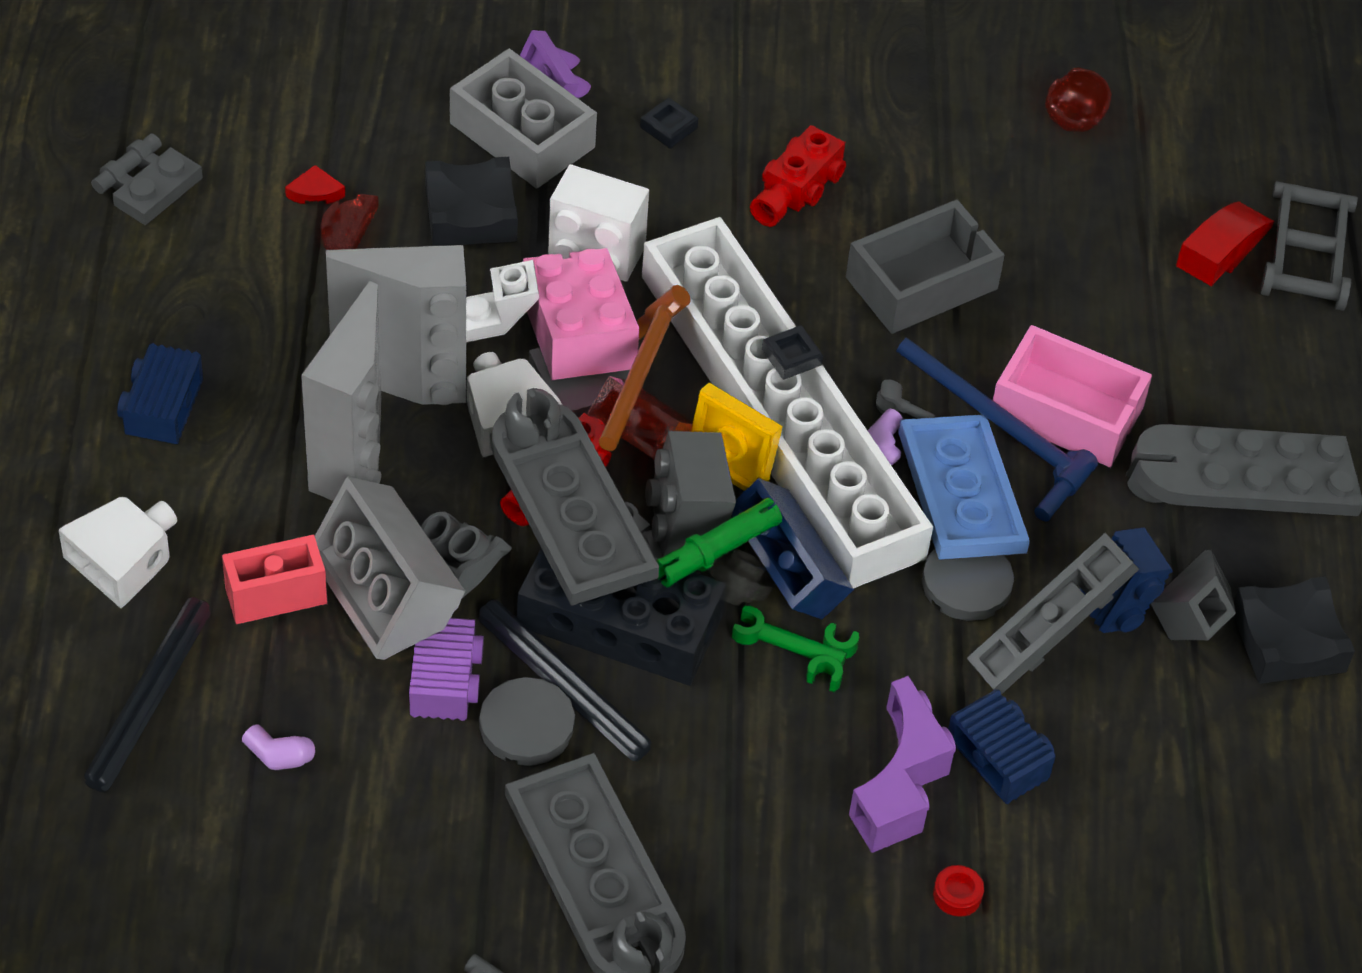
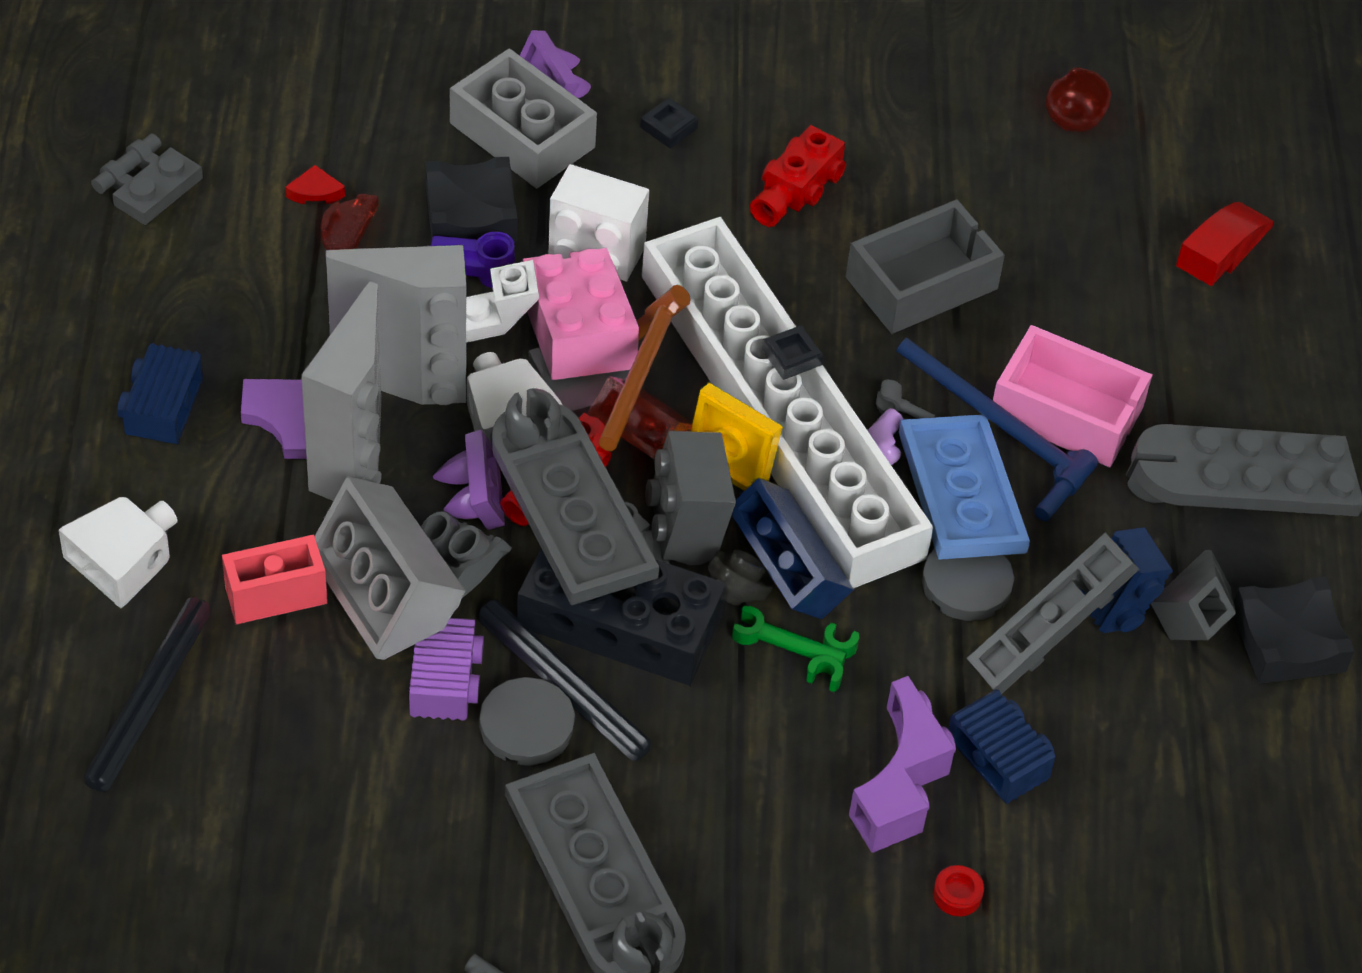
lavender arm [242,724,315,770] -> none
green pin [656,498,782,587] -> none
dark grey piece [1260,181,1358,311] -> none
none -> medium lavender tile [241,379,307,459]
none -> dark purple piece [431,232,515,288]
none -> medium lavender tile [433,429,505,530]

